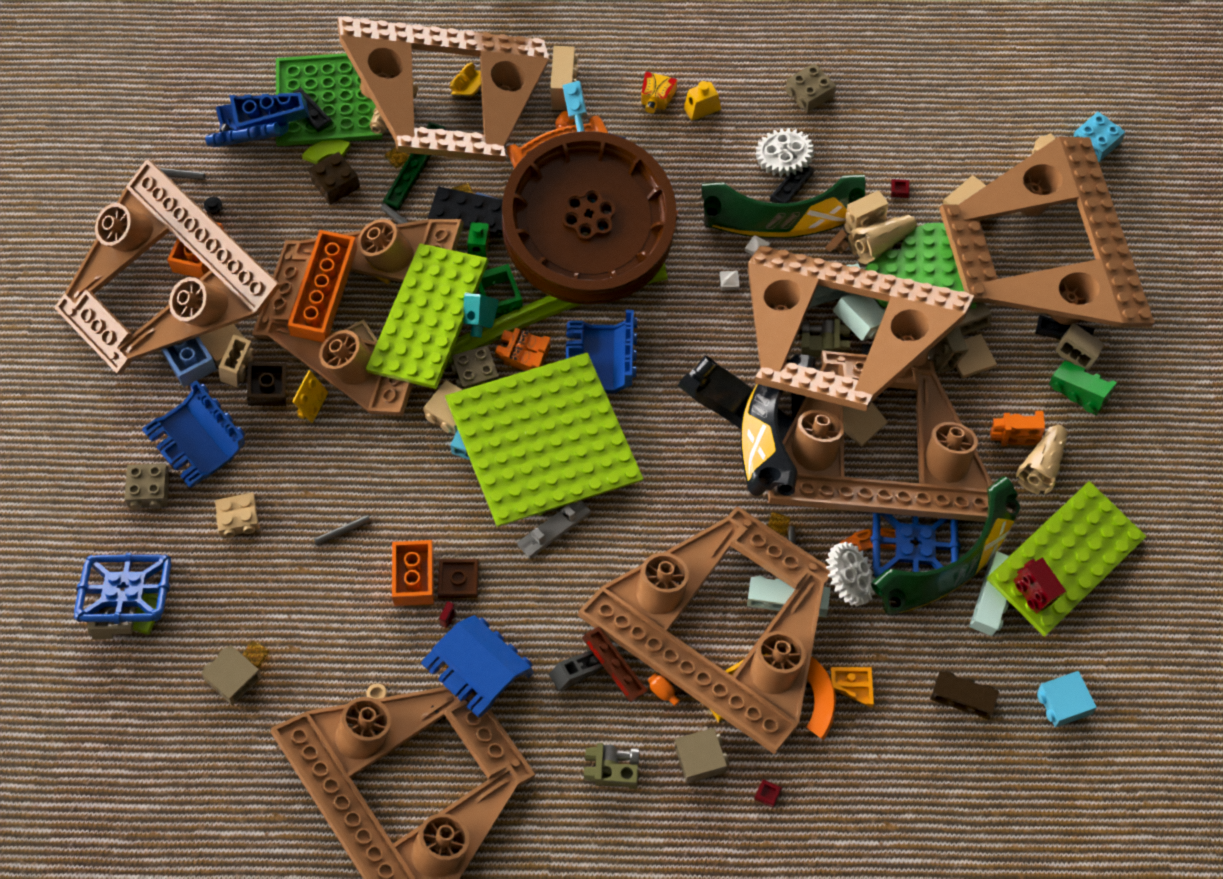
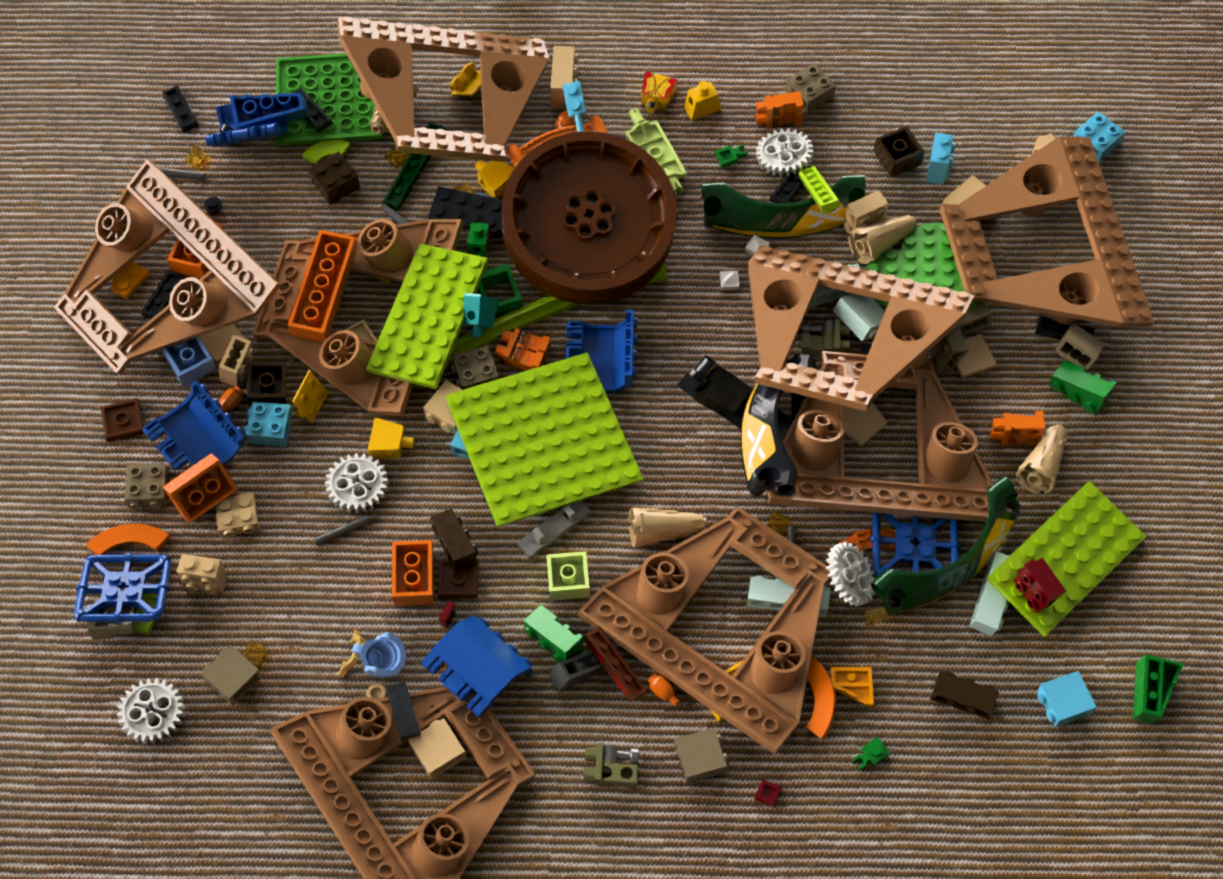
medium nougat tile [825,230,849,253] -> none
dark red tile [891,179,909,198] -> none
none -> orange tile [86,524,170,555]
none -> reddish brown tile [100,398,145,442]
none -> light orange wing [111,261,150,300]
none -> white gear [117,678,185,744]
none -> black tile [141,270,185,319]
none -> black tile [162,85,199,132]
none -> orange brick [163,454,238,523]
none -> tan brick [177,554,228,594]
none -> clear yellow slope [185,144,210,171]
none -> orange plant [219,386,244,413]
none -> medium azure brick [244,401,293,447]
none -> white gear [325,453,389,513]
none -> light blue helmet [338,630,406,678]
none -> yellow torso [368,418,415,459]
none -> black tile [386,681,421,741]
none -> tan brick [408,718,467,780]
none -> dark brown brick [430,508,478,572]
none -> yellow torso [475,160,514,199]
none -> wedge [524,605,584,663]
none -> yellowish green brick [547,551,590,601]
none -> yellowish green plate [625,108,687,195]
none -> tan cone [629,507,707,547]
none -> green plate [714,144,748,168]
none -> orange hips [755,91,803,129]
none -> lime plate [798,166,841,213]
none -> green plate [852,737,890,771]
none -> clear yellow tile [864,607,887,626]
none -> dark brown brick [874,126,924,177]
none -> medium azure brick [926,132,956,185]
none -> green wedge [1133,654,1185,724]

